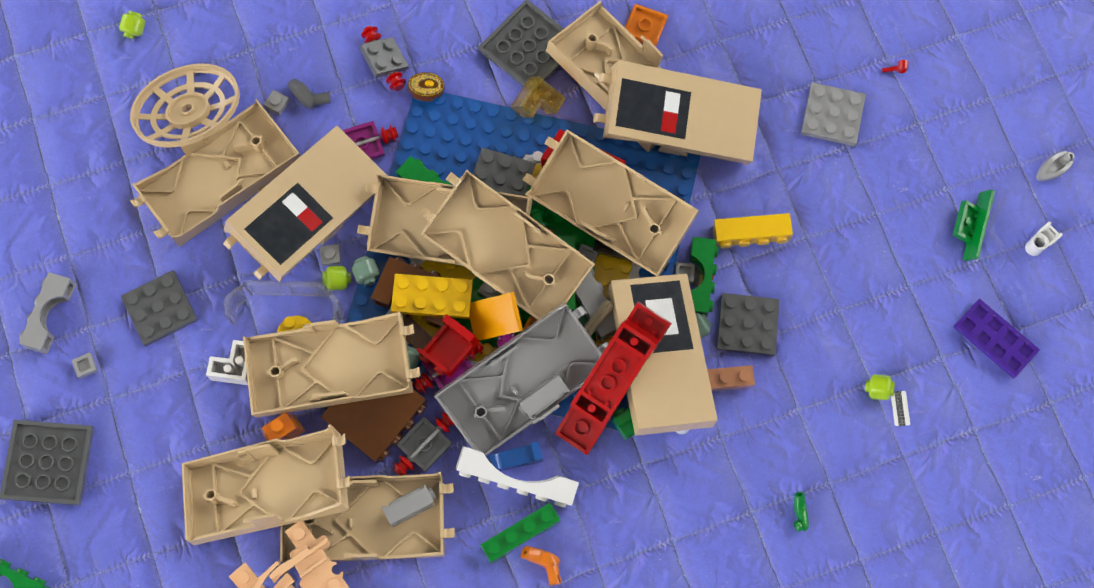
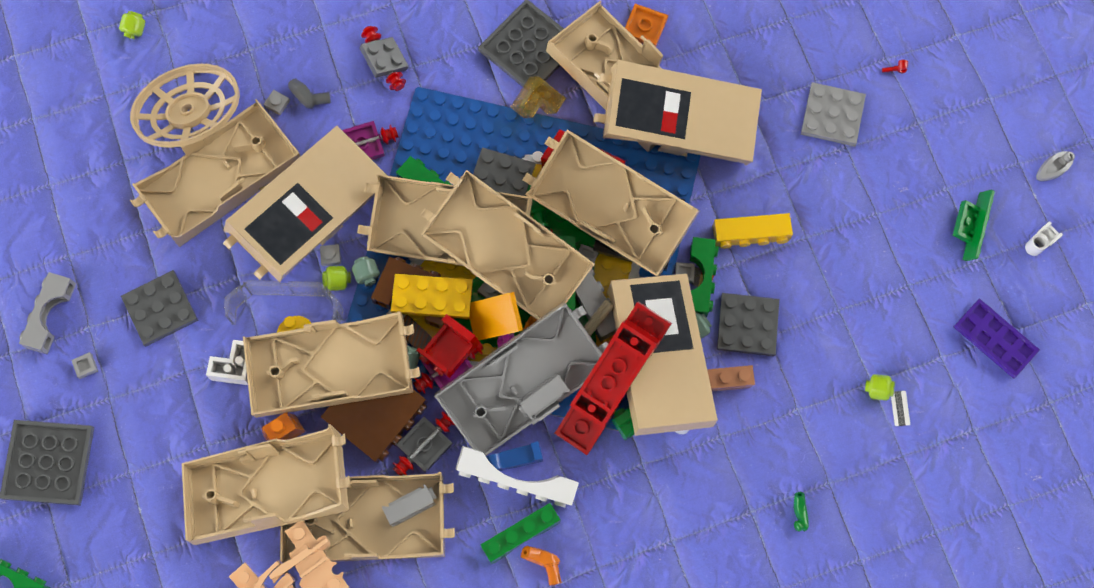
tile [408,72,444,101] -> none

